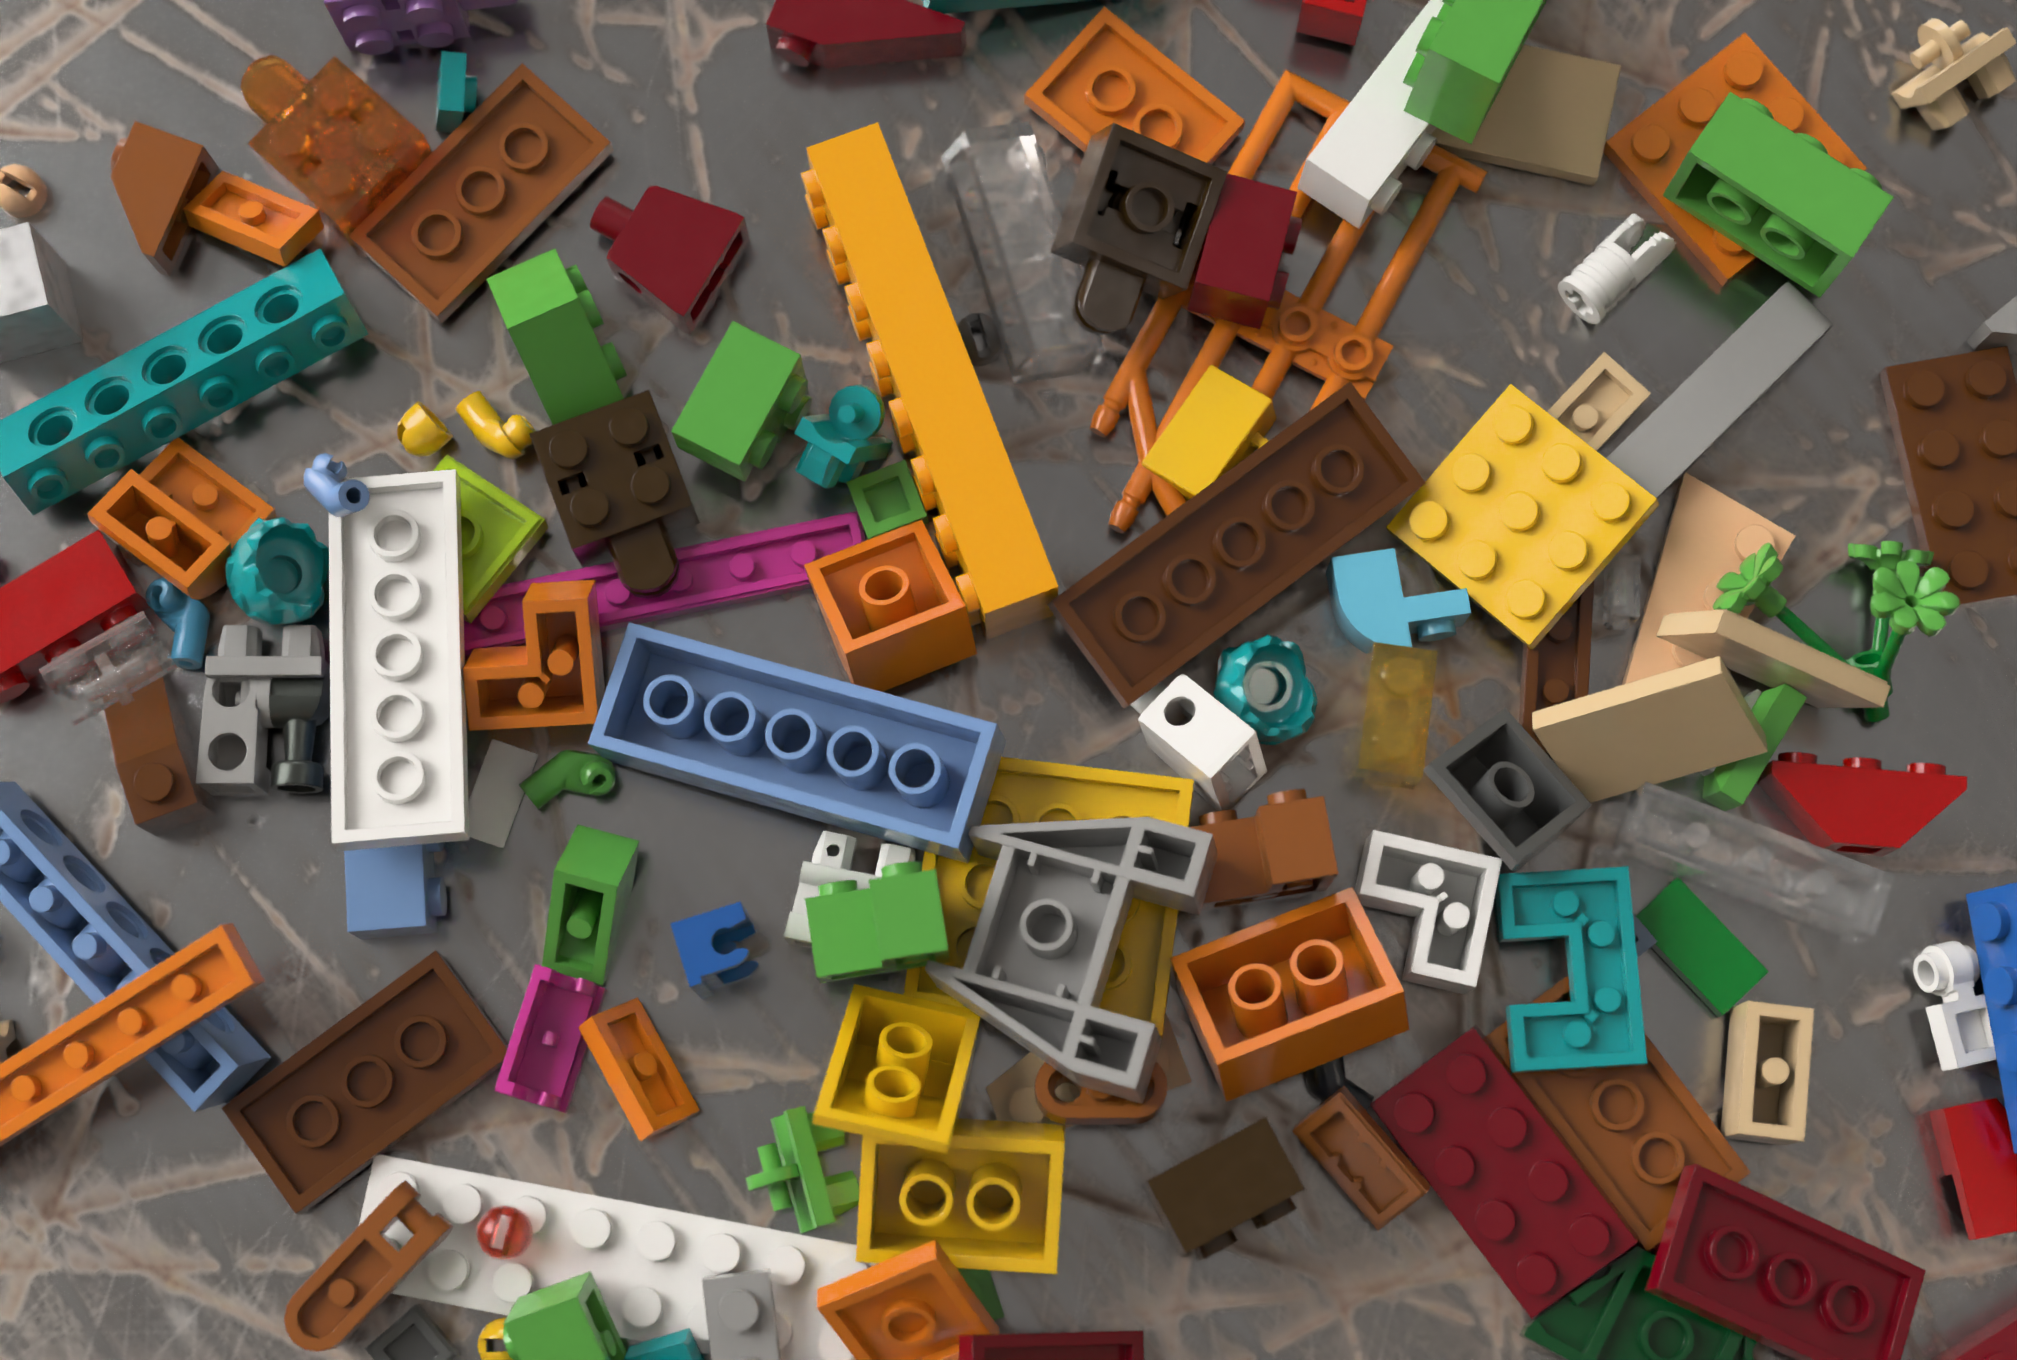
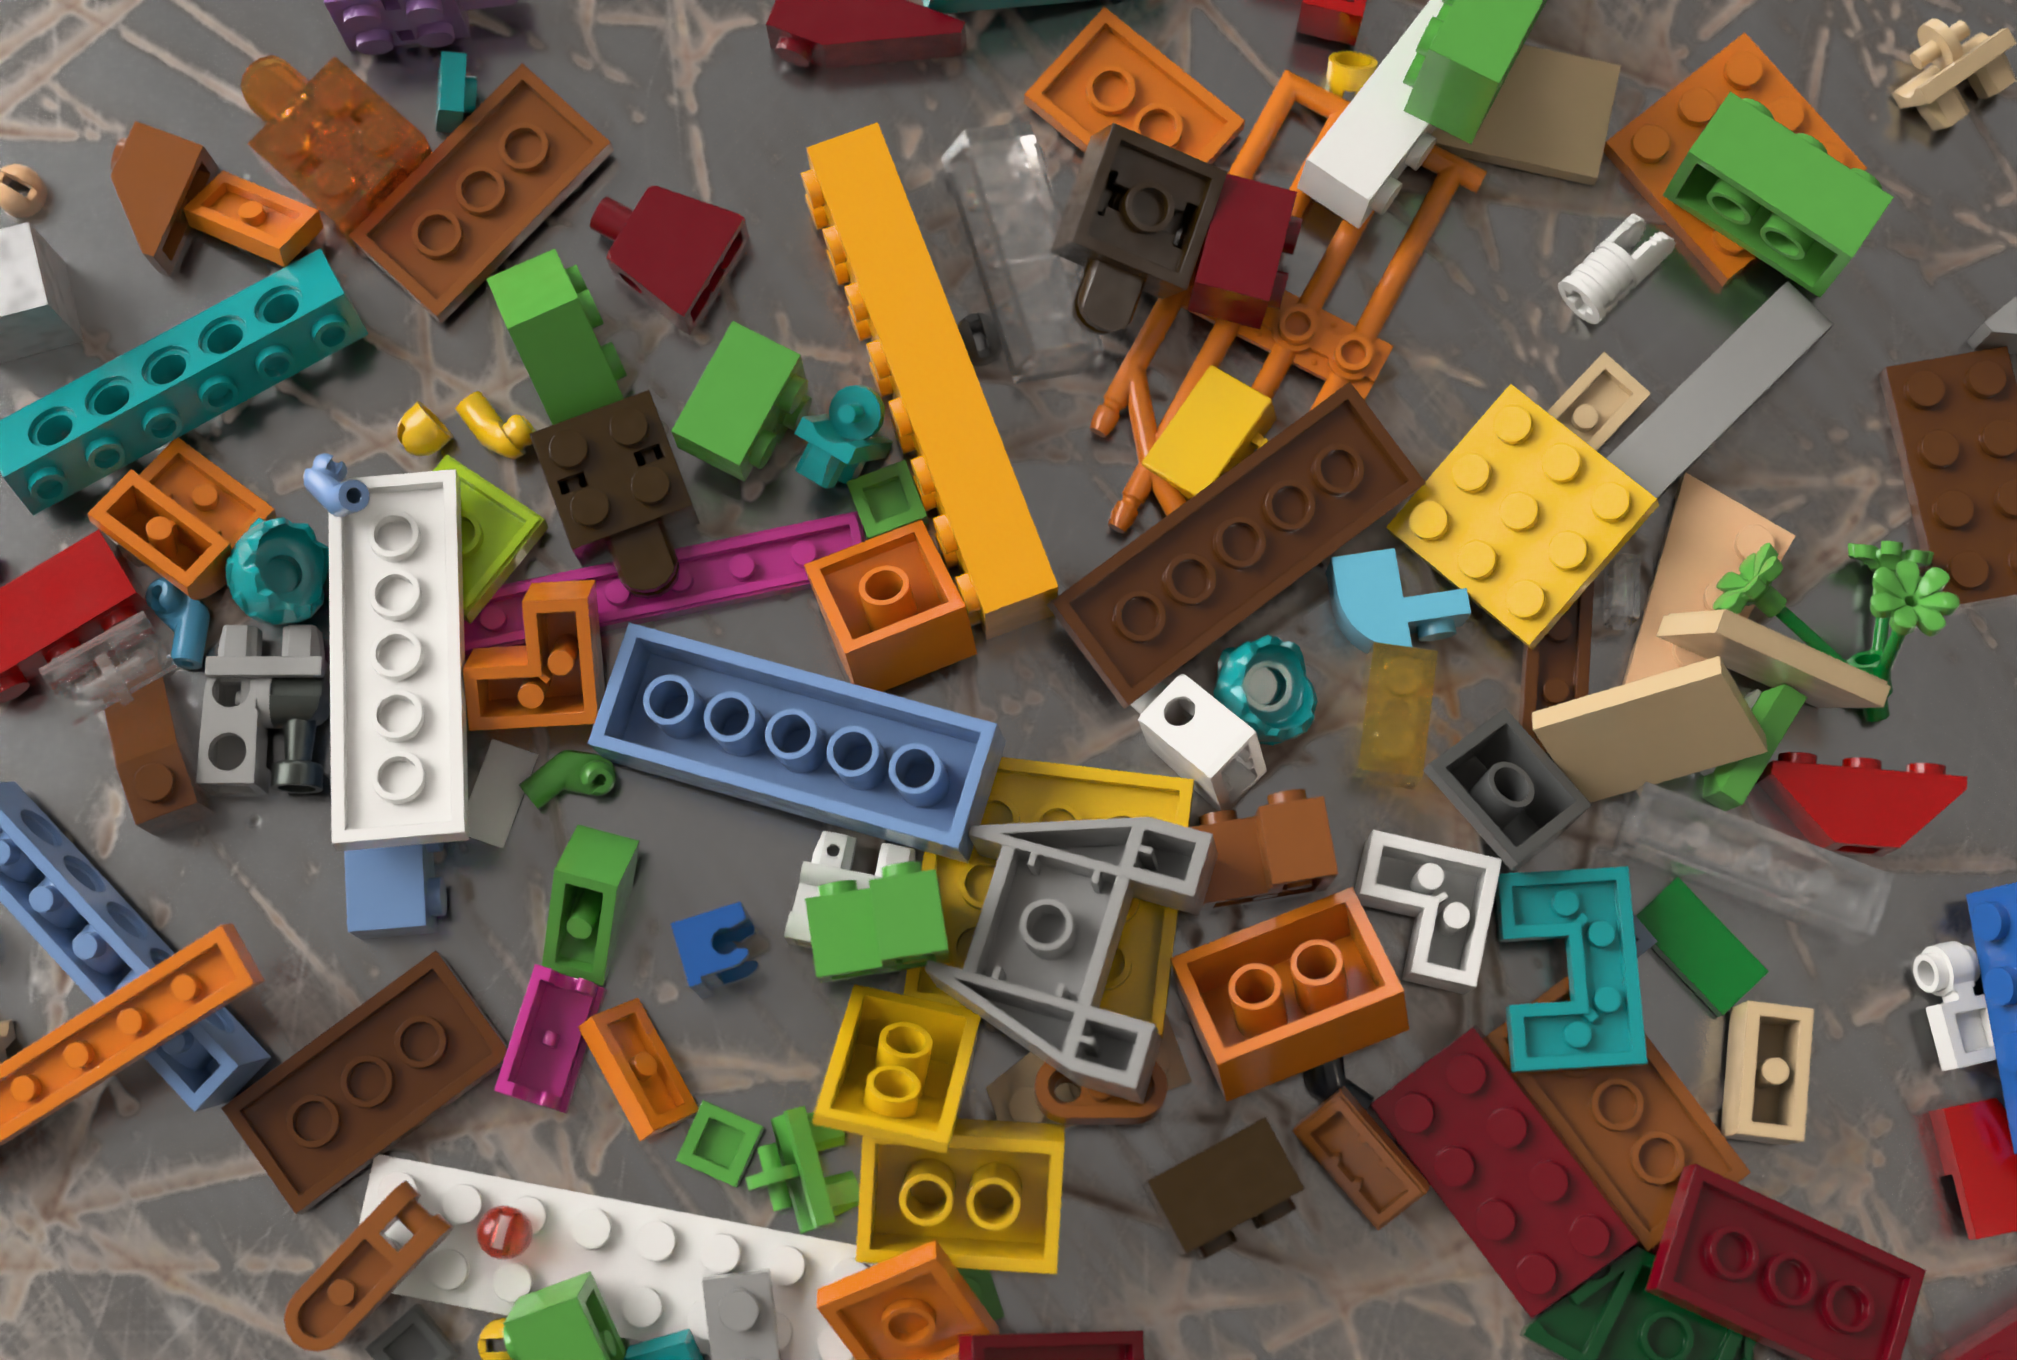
none -> bright green plate [676,1100,764,1188]
none -> yellow hinge [1327,51,1378,98]

